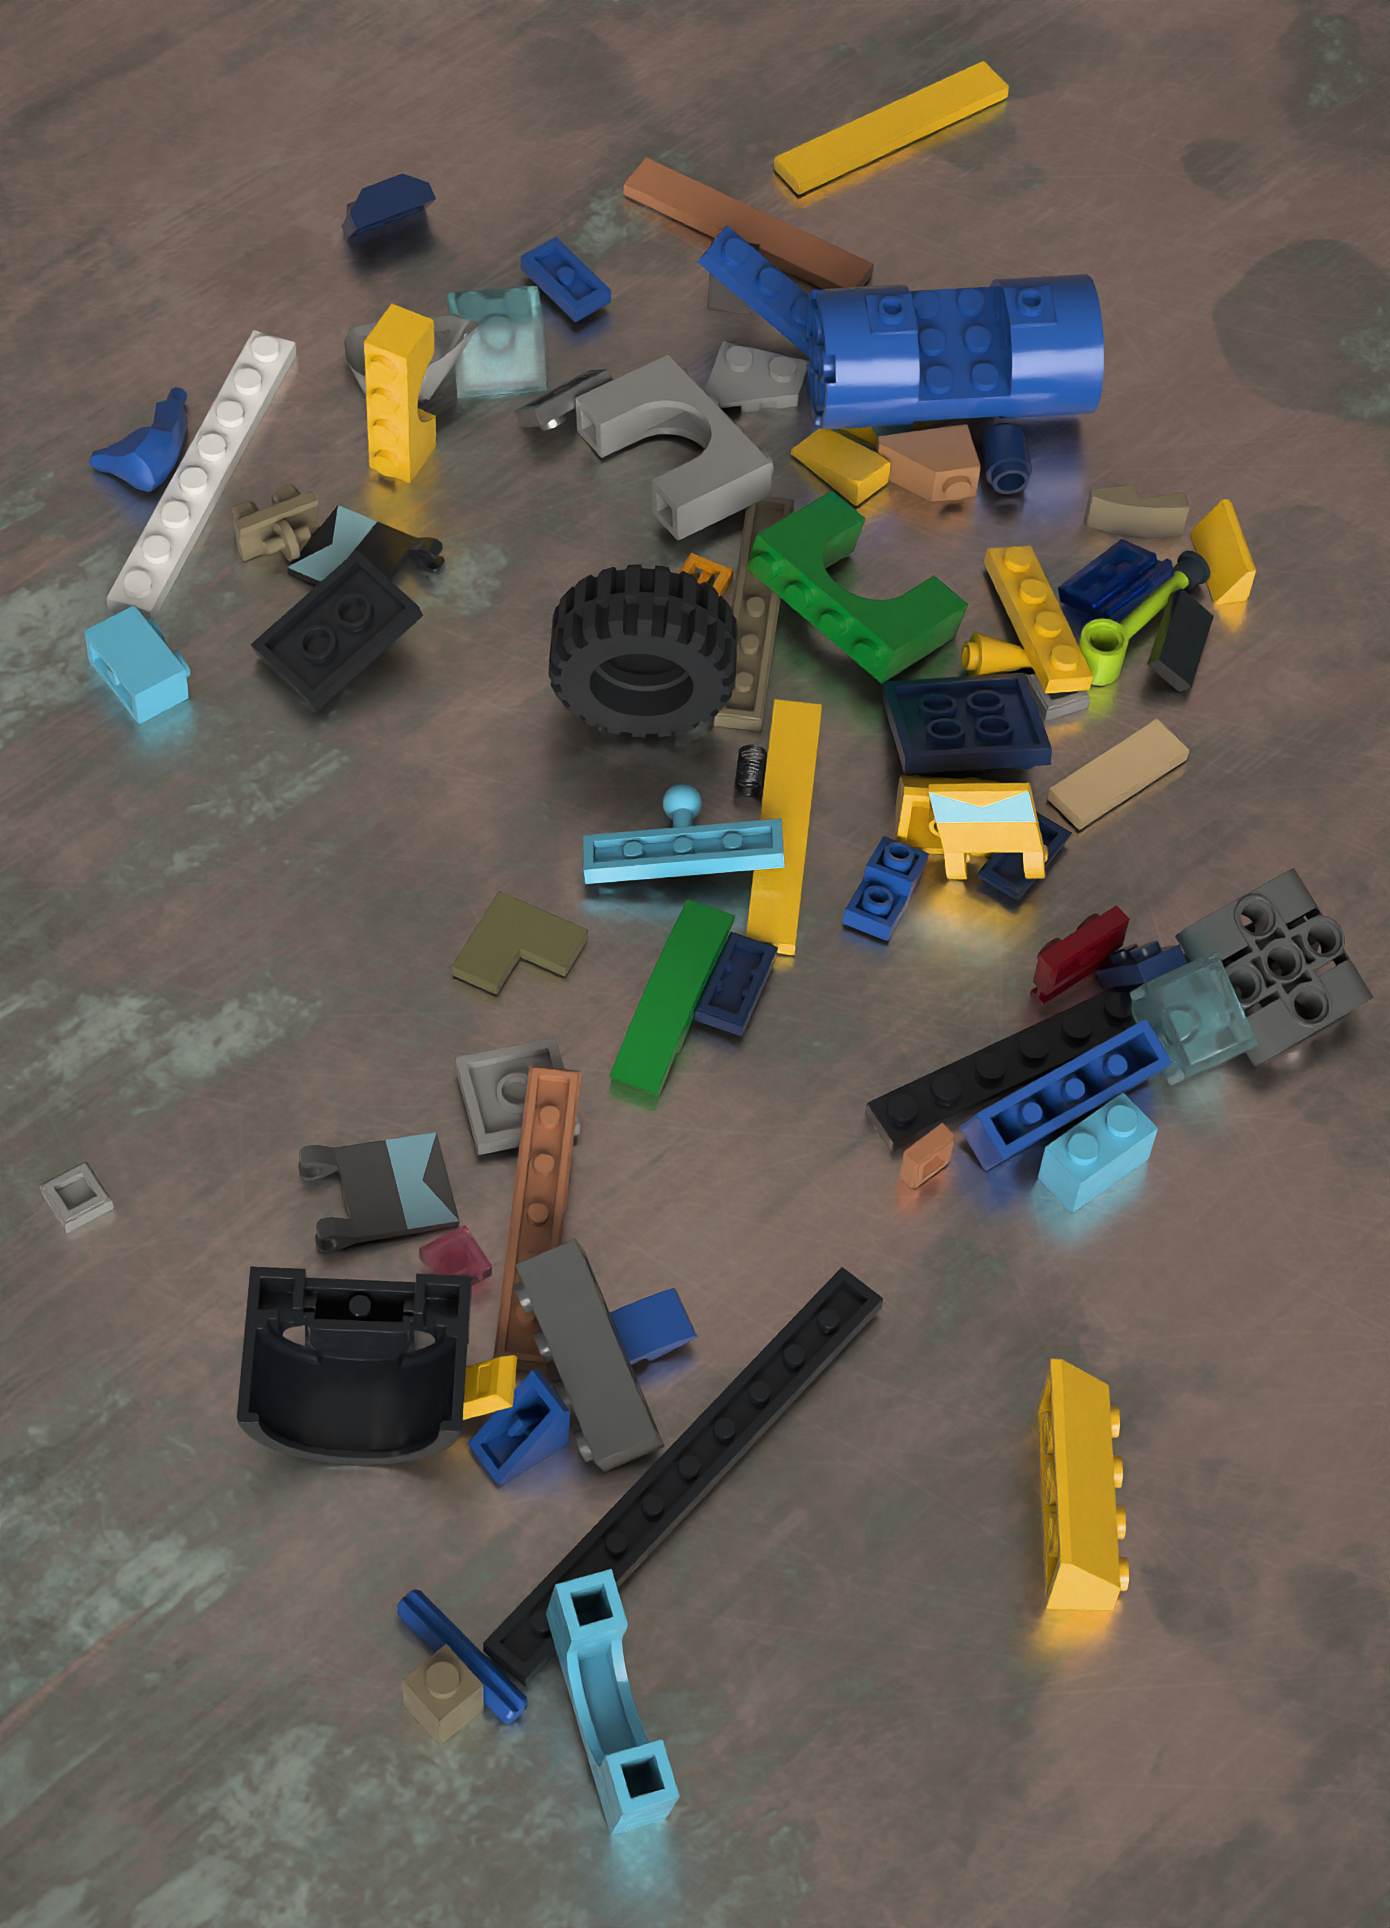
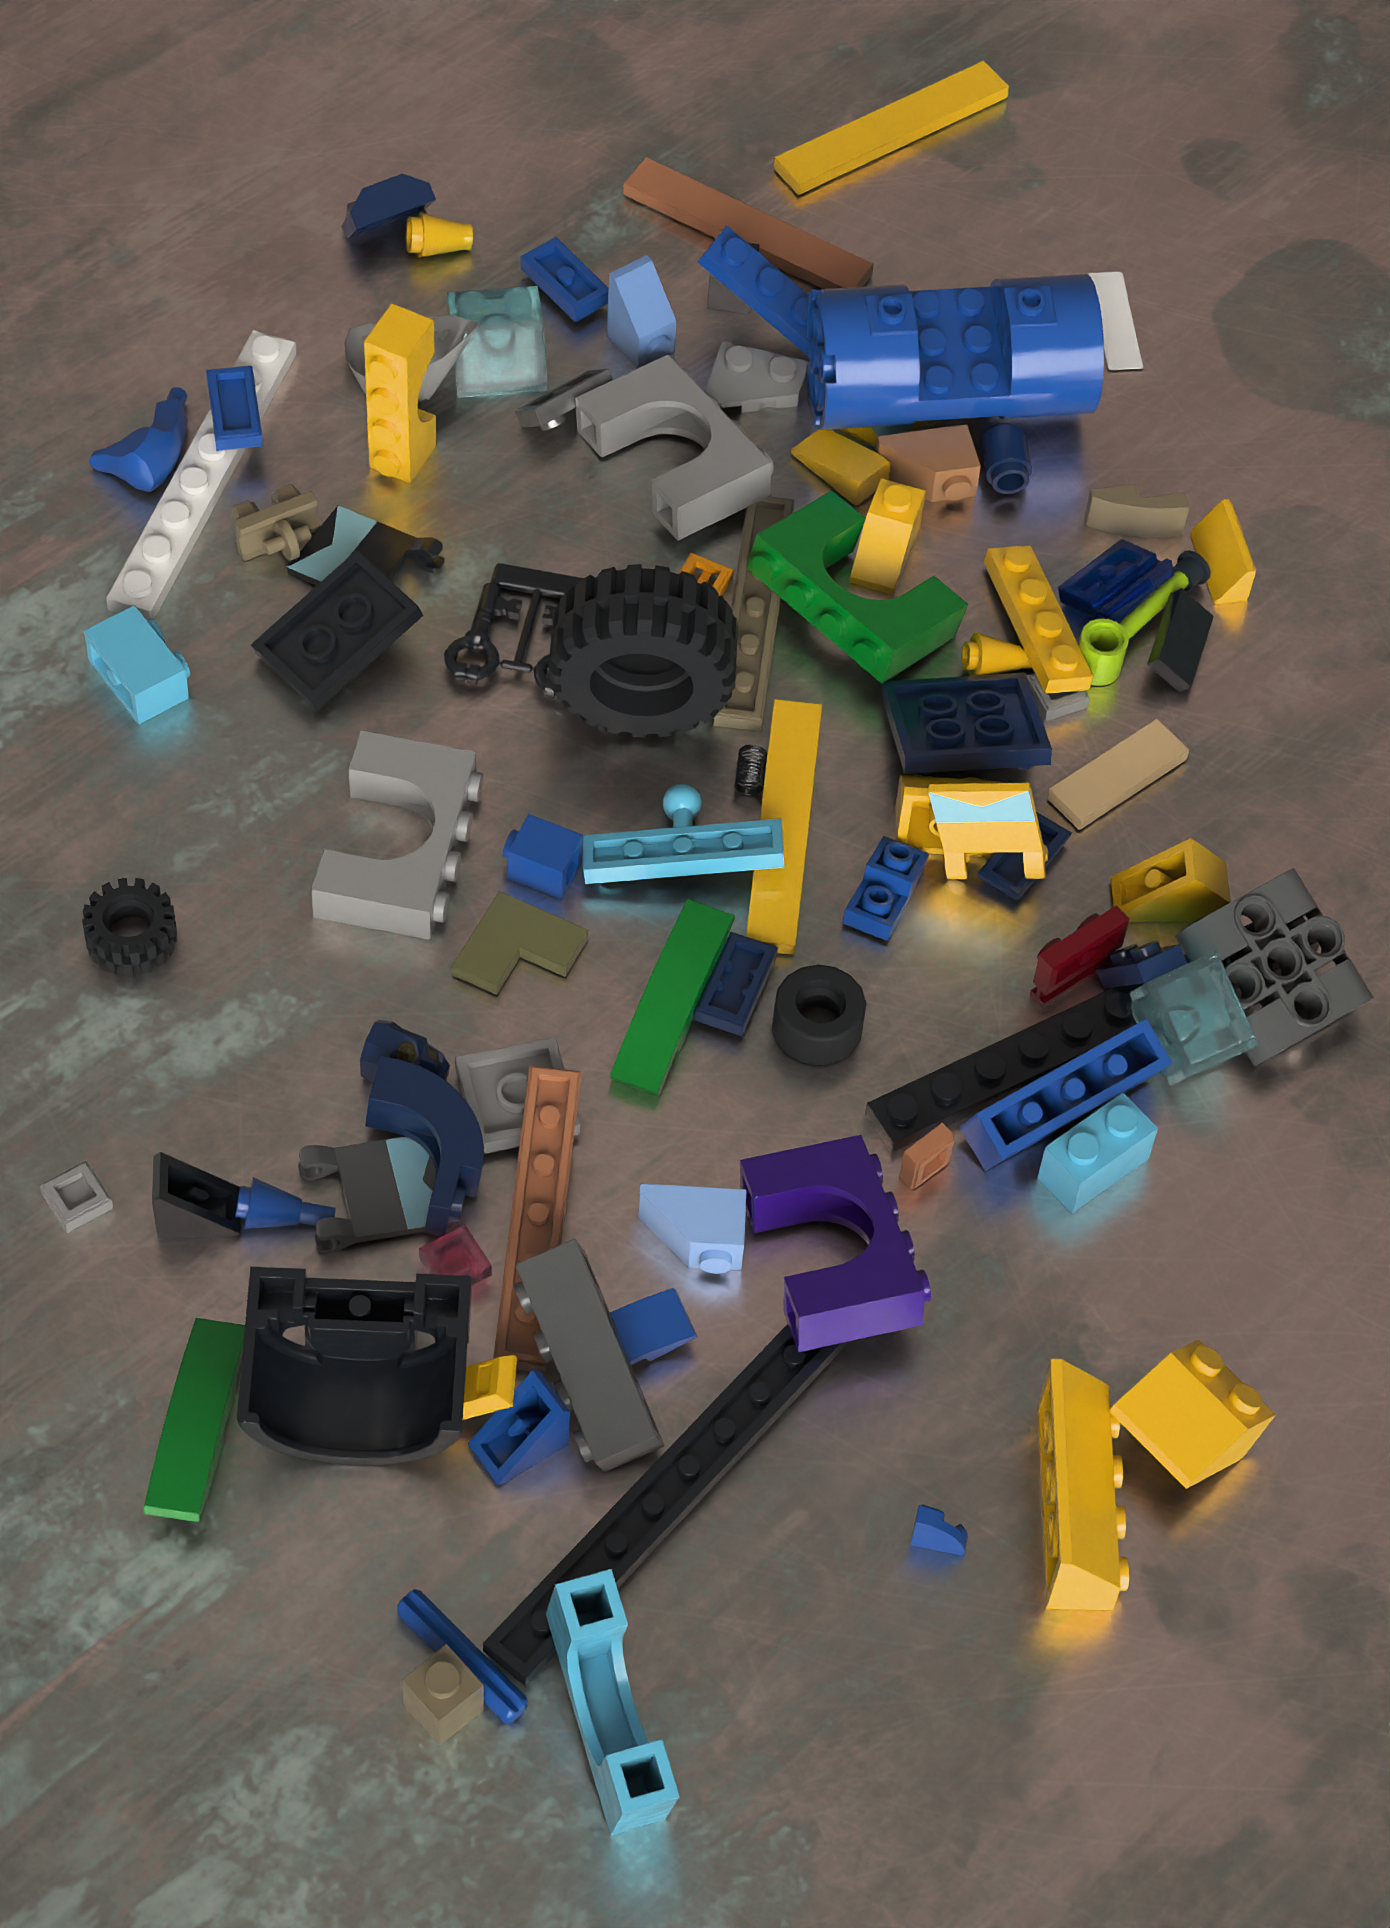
none -> black tyre [82,878,177,976]
none -> green slope [144,1318,245,1522]
none -> black slope [152,1152,241,1239]
none -> blue tile [206,365,263,451]
none -> blue cone [235,1177,336,1229]
none -> light grey arch [311,730,484,940]
none -> dark blue rock [360,1020,450,1083]
none -> dark blue arch [365,1056,484,1237]
none -> yellow cone [406,212,473,258]
none -> black piece [444,563,583,699]
none -> blue brick [503,814,583,900]
none -> medium blue slope [607,255,676,369]
none -> light blue slope [638,1183,746,1274]
none -> dark purple arch [740,1135,931,1352]
none -> black tyre [772,964,867,1065]
none -> yellow slope [849,478,926,595]
none -> blue tile [910,1505,968,1556]
none -> white sticker [1088,272,1143,370]
none -> yellow slope [1109,1339,1276,1489]
none -> yellow slope [1111,838,1231,922]

